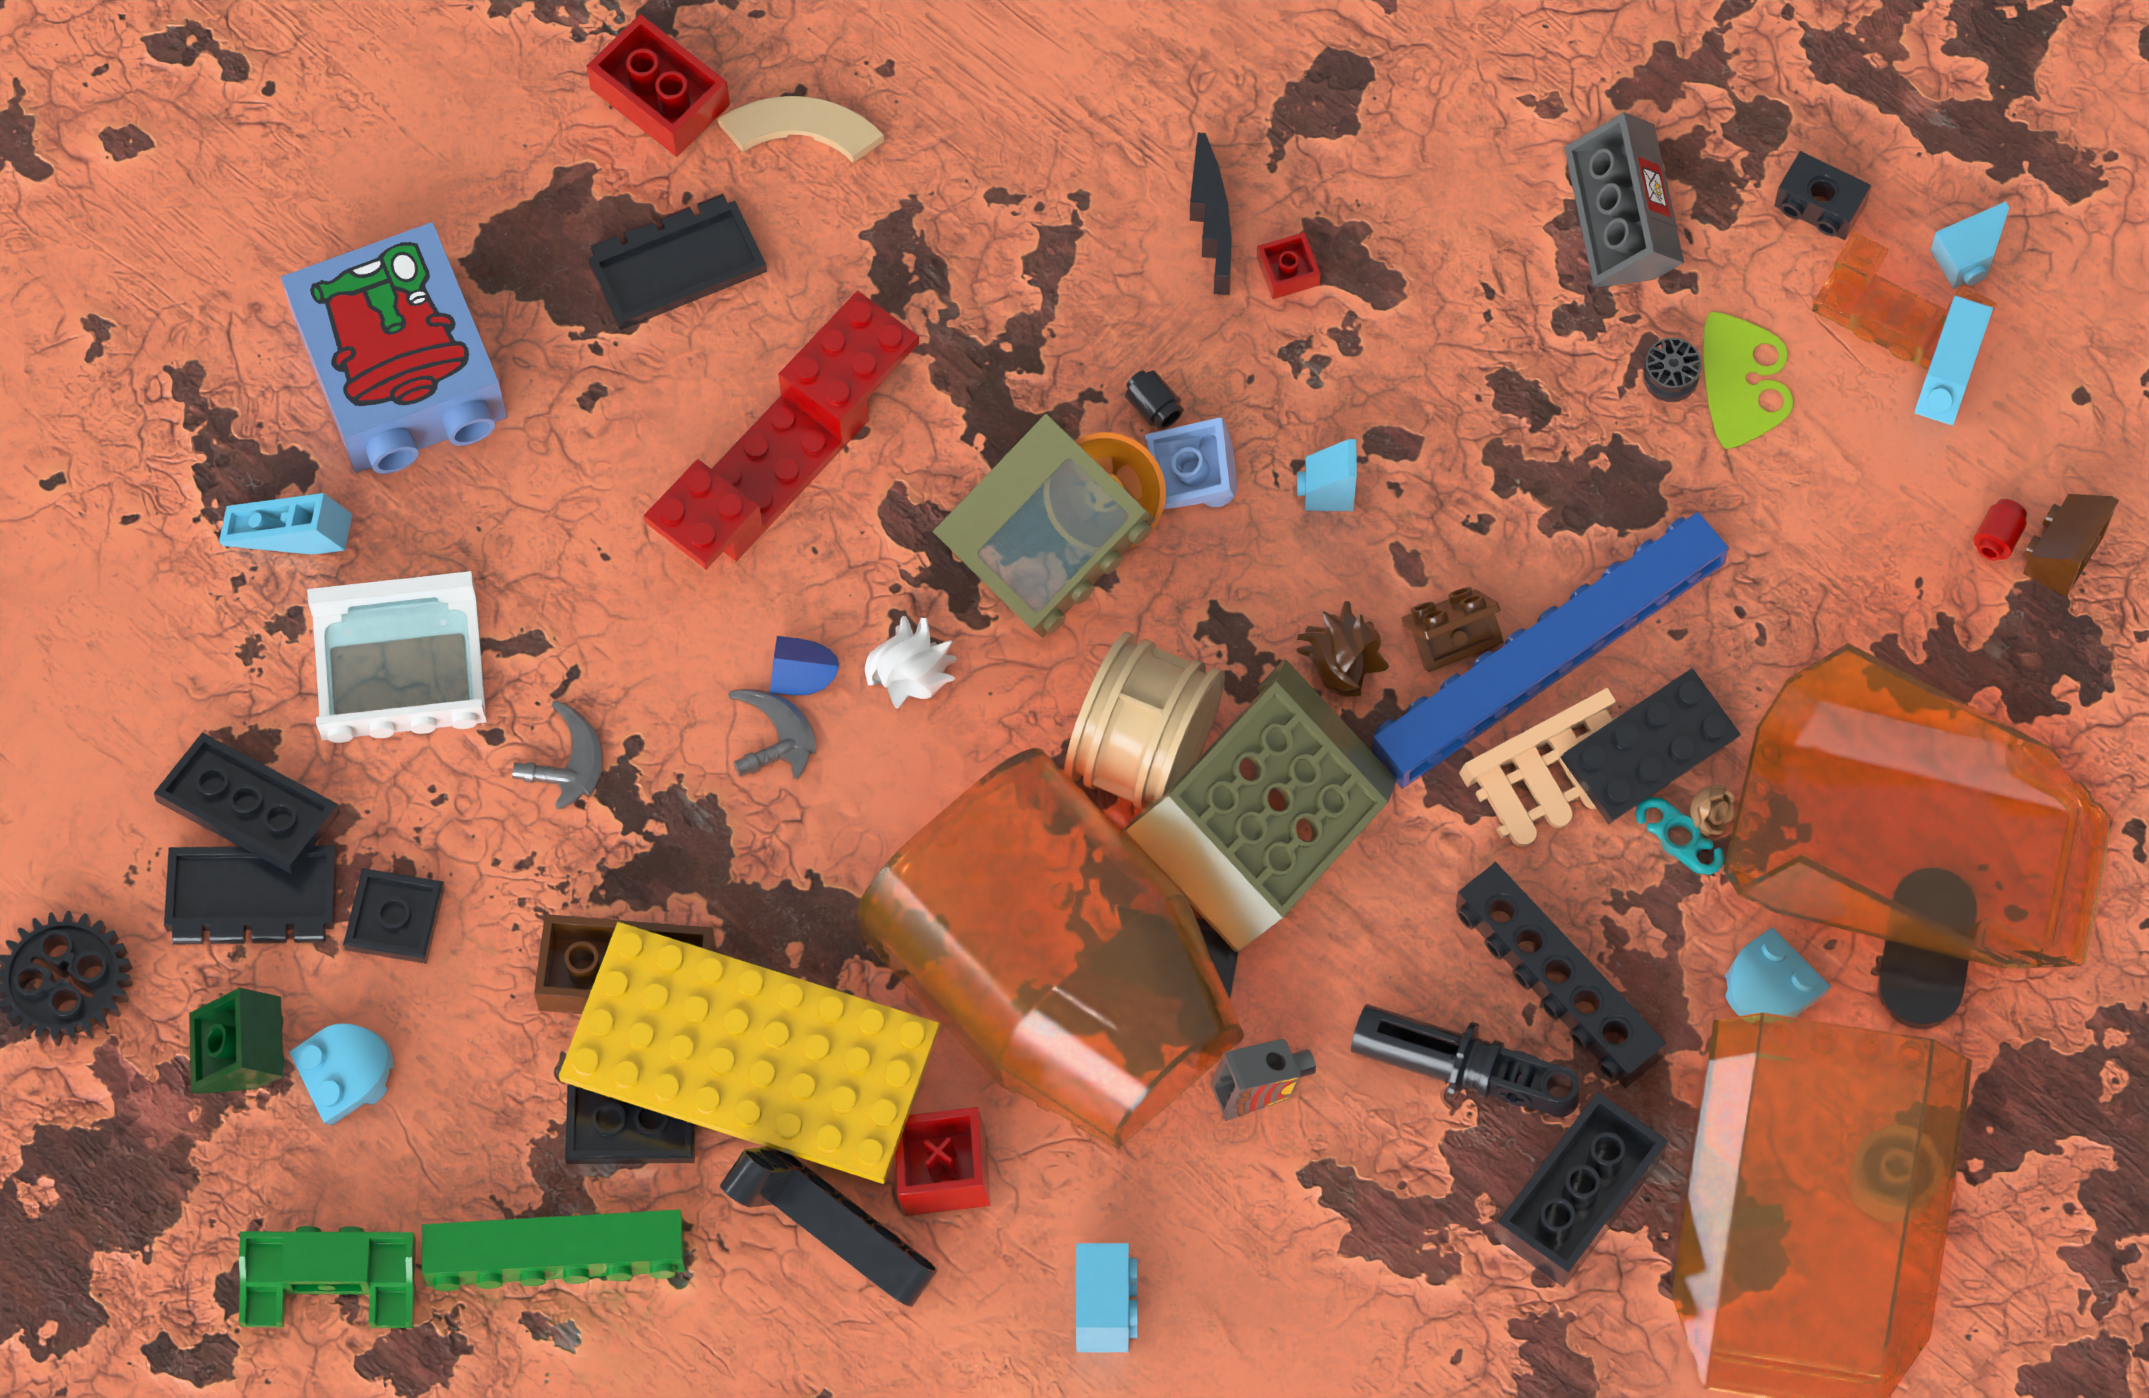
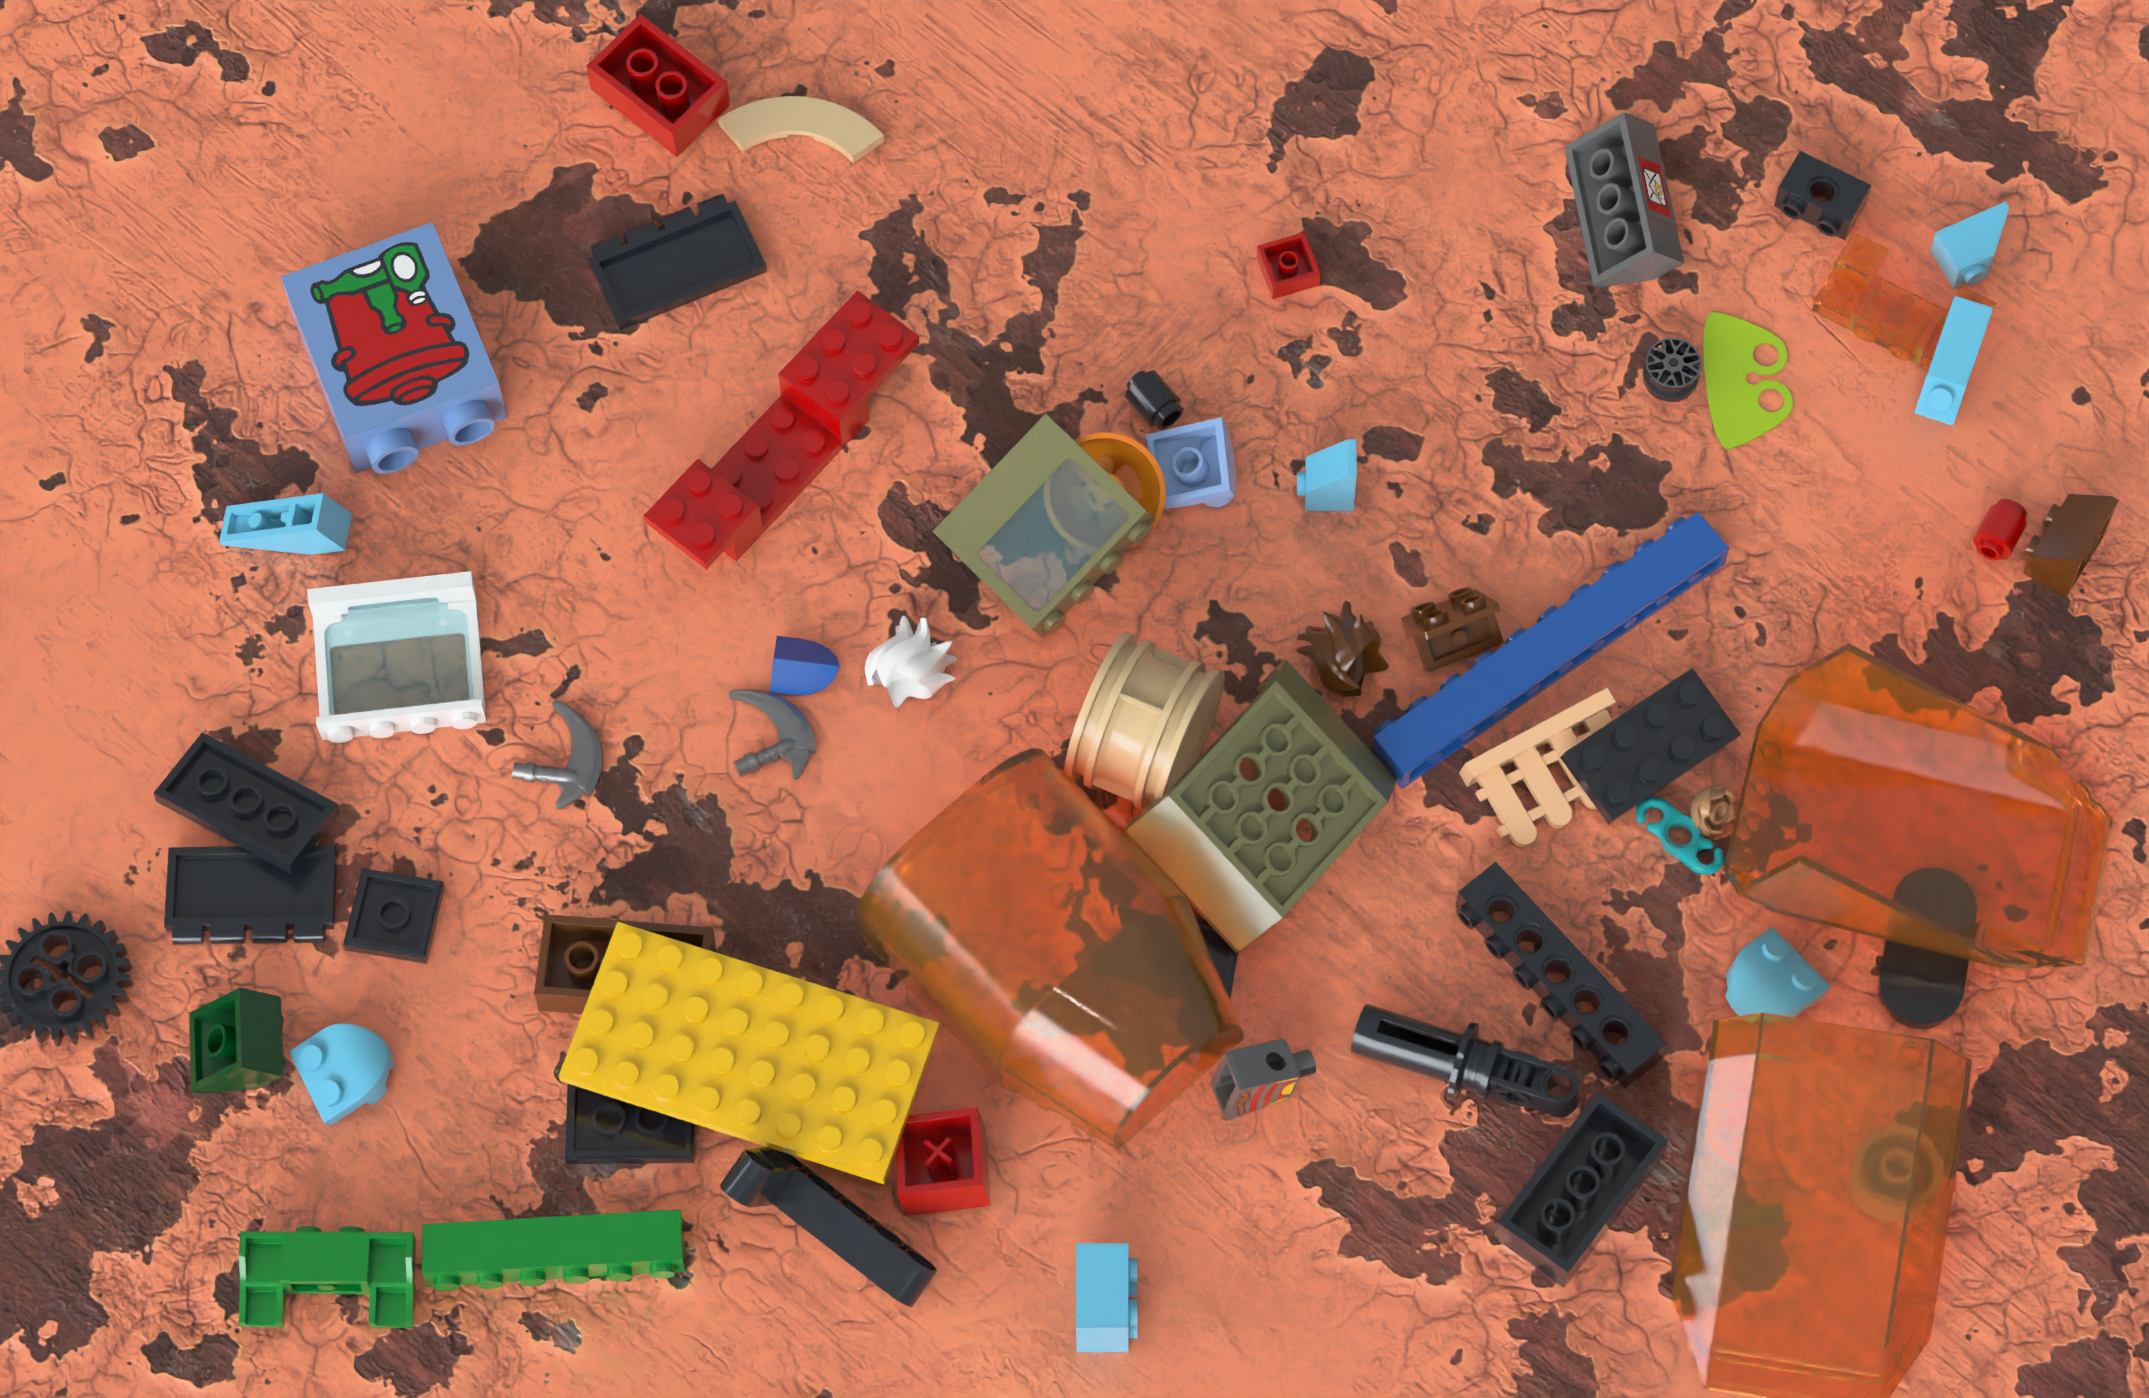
black slope [1190,132,1232,295] -> none

